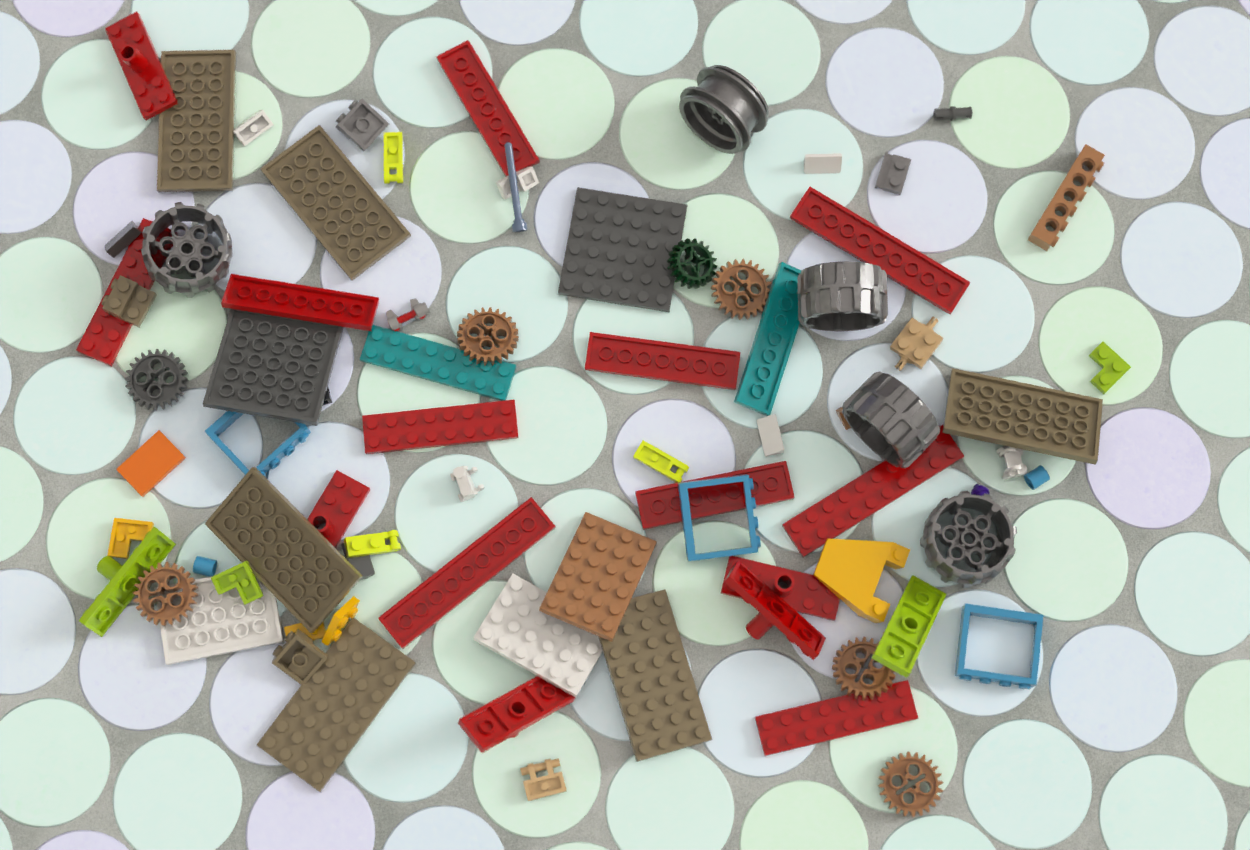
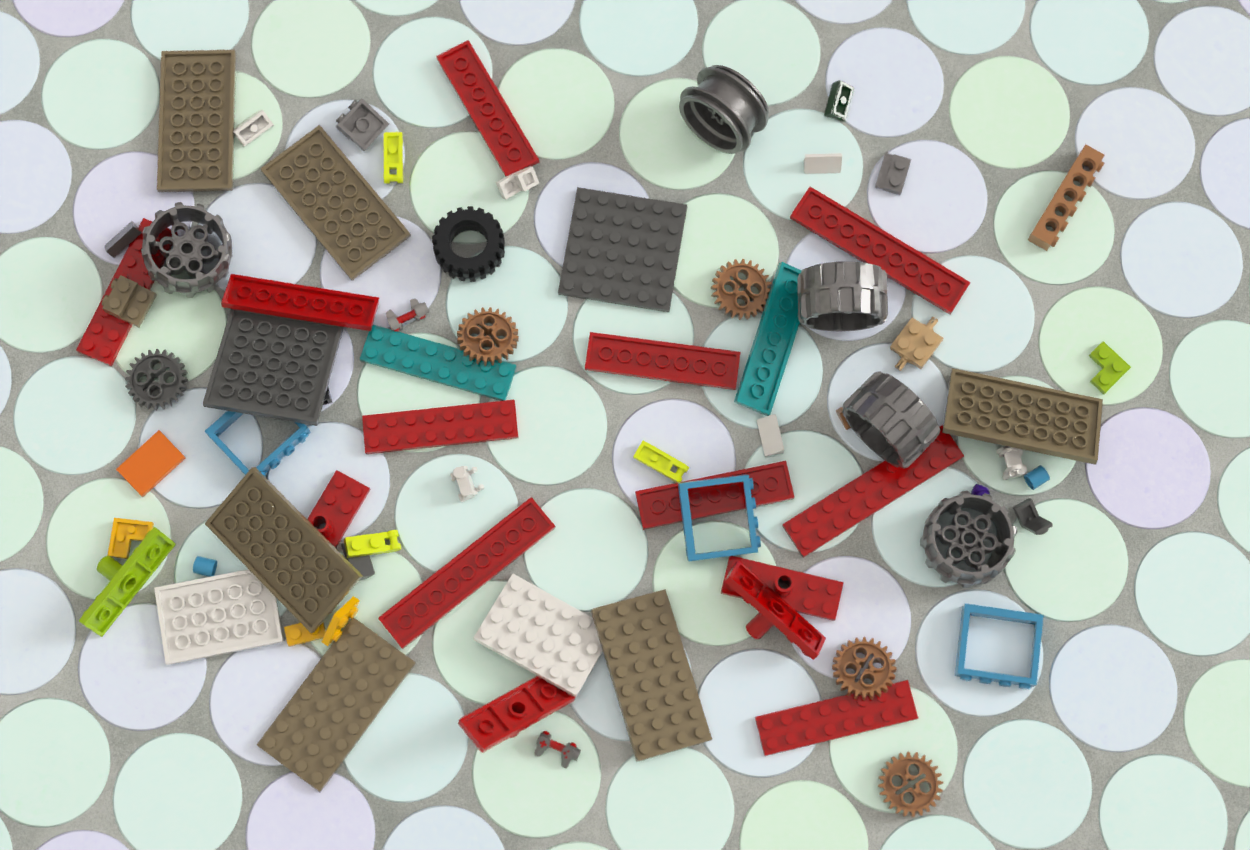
red plate [105,11,178,121] -> none
medium nougat gear [133,562,198,626] -> none
lime plate [210,561,264,605] -> none
dark tan plate [272,629,328,685] -> none
sand blue piece [505,142,527,232] -> none
tan plate [520,758,567,801] -> none
medium nougat plate [539,512,657,642] -> none
dark green gear [667,239,717,289] -> none
yellow wedge [813,539,910,623] -> none
lime plate [872,575,947,678] -> none
dark grey pin [933,106,972,121] -> none
none -> black tyre [432,206,505,282]
none -> flat silver piece [534,731,581,768]
none -> dark green slope [824,80,854,121]
none -> dark grey bracket [1012,498,1053,535]

